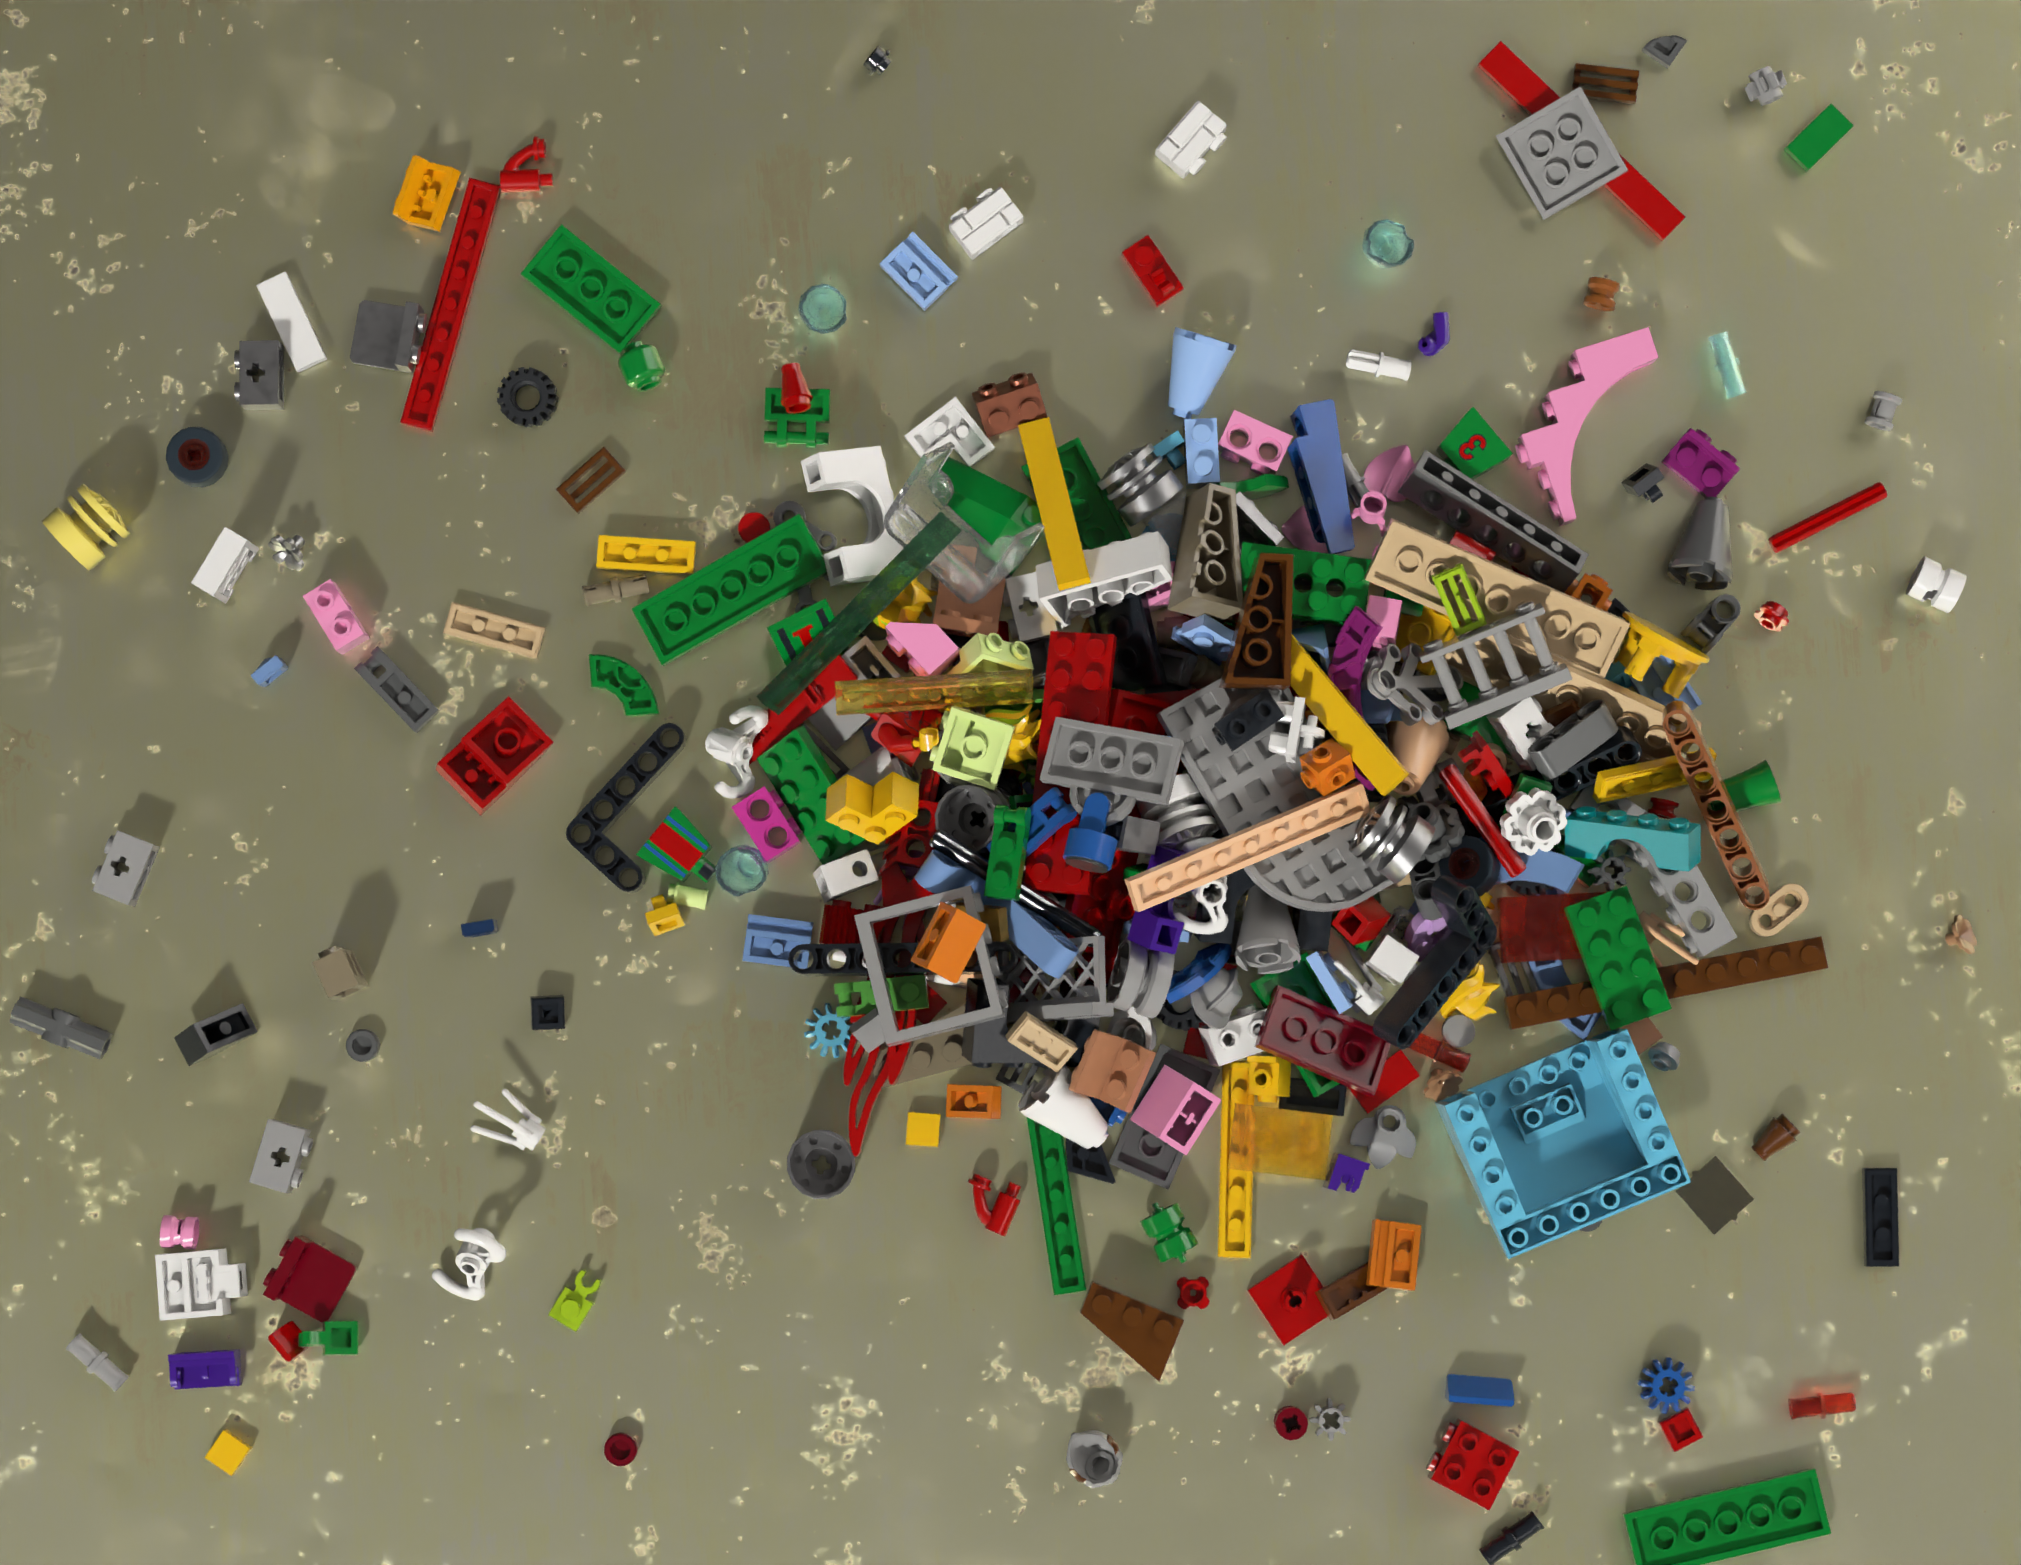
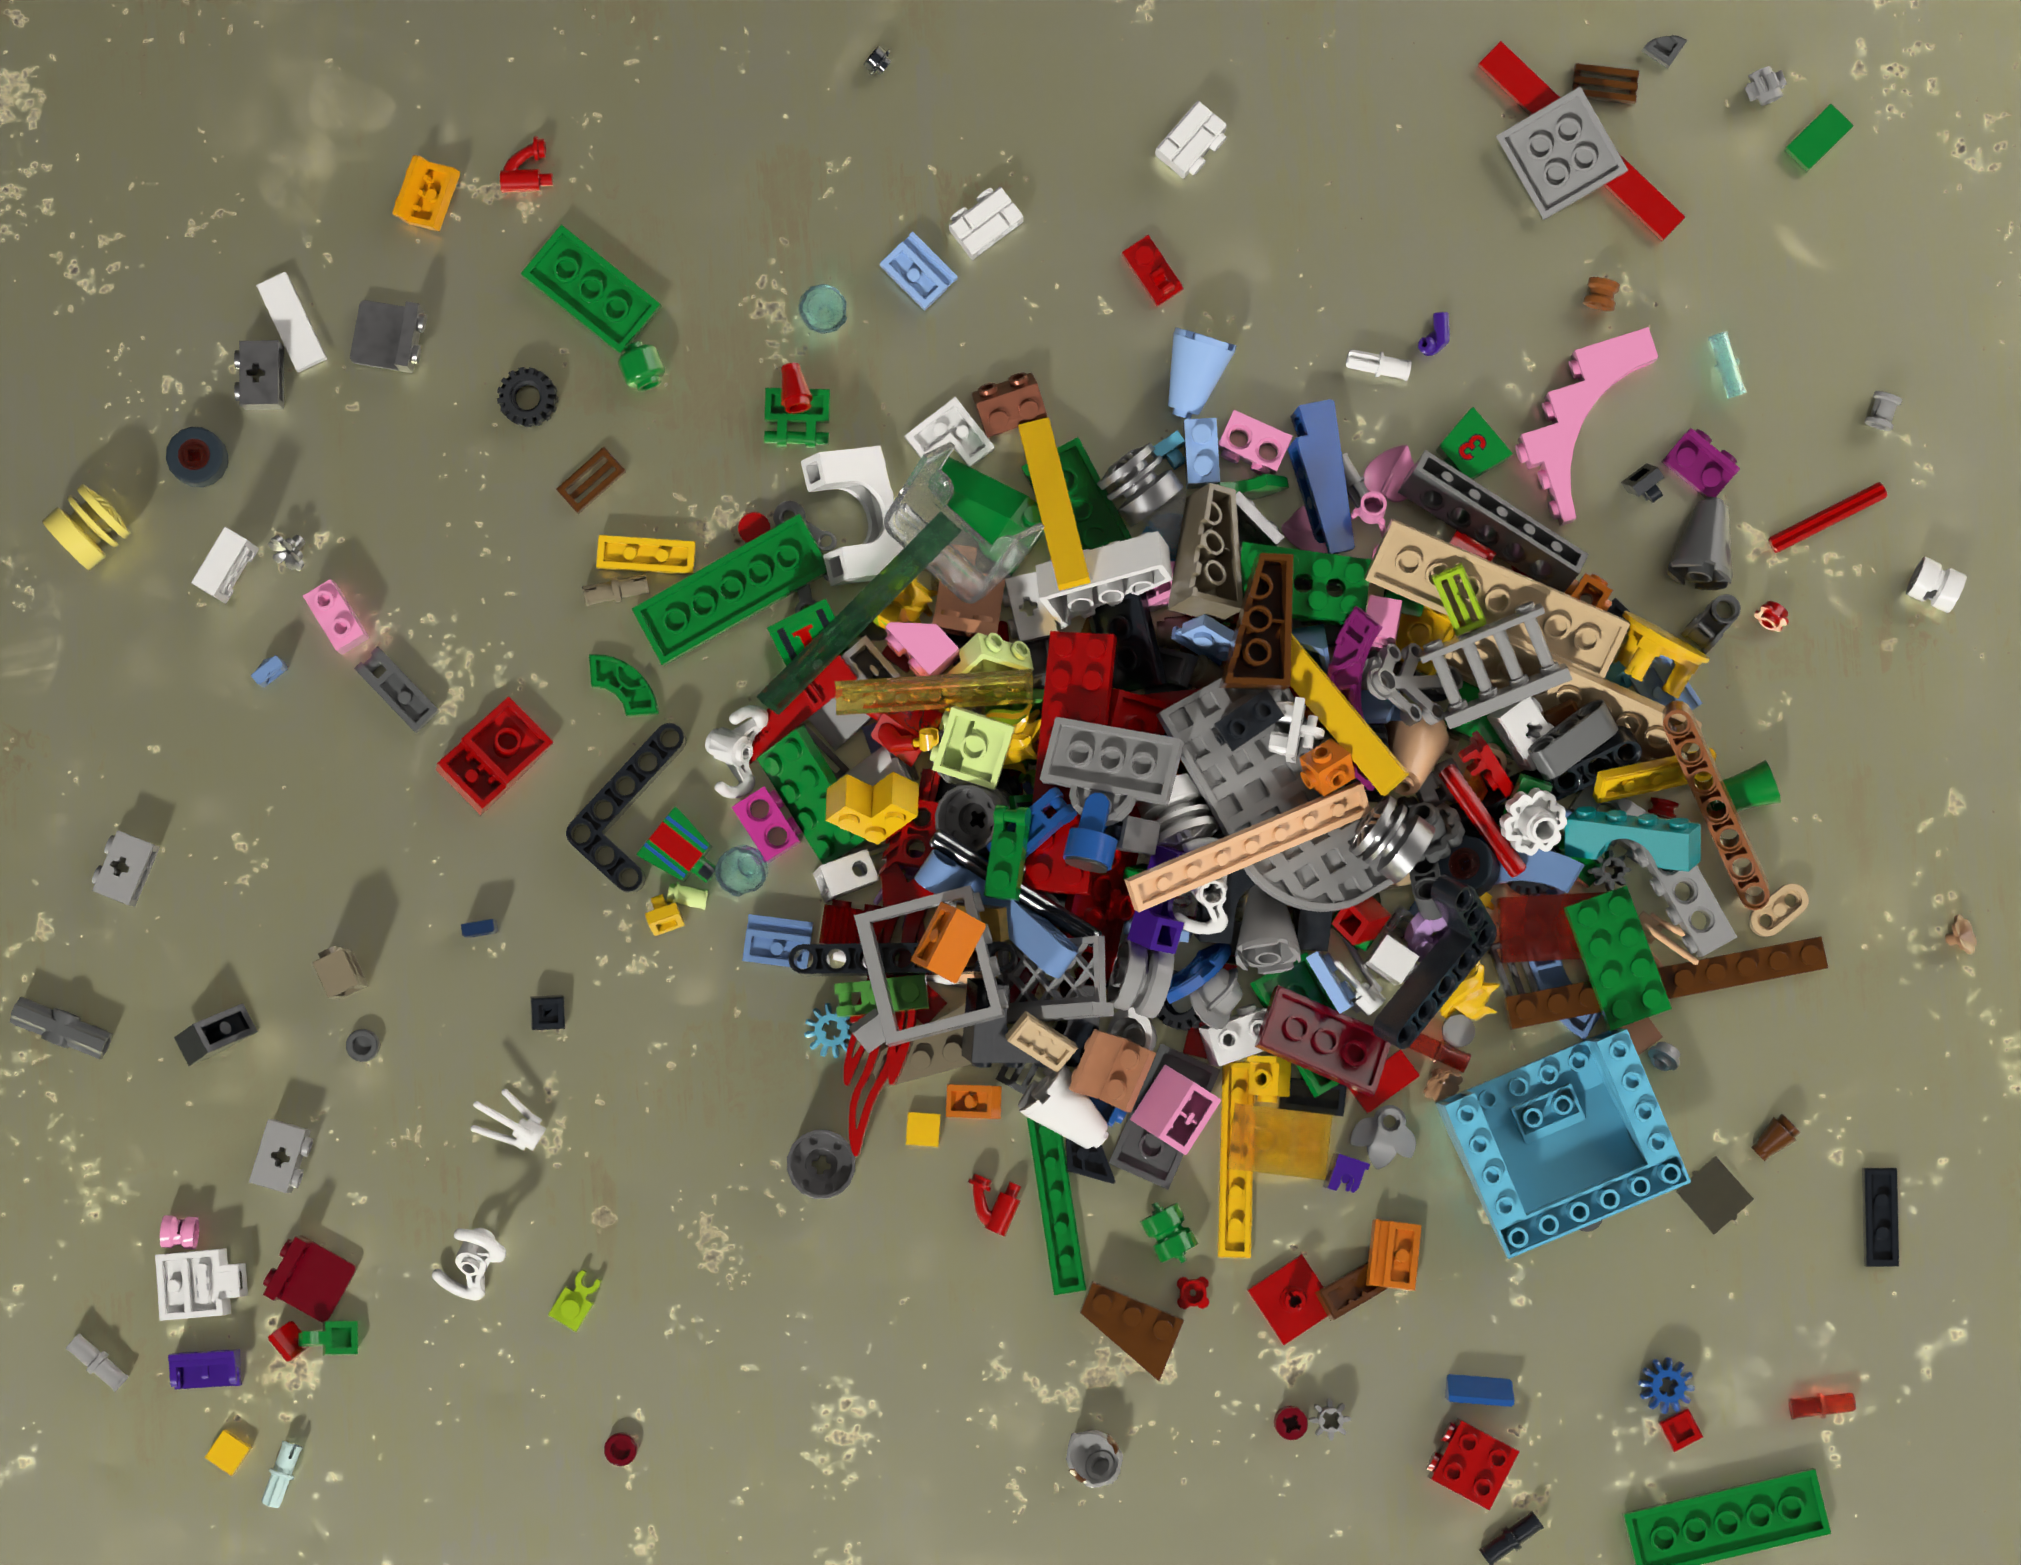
red tile [400,177,501,432] -> none
tan tile [443,602,546,659] -> none
clear light blue hair [1362,219,1414,269] -> none
none -> light aqua axle [262,1441,303,1508]

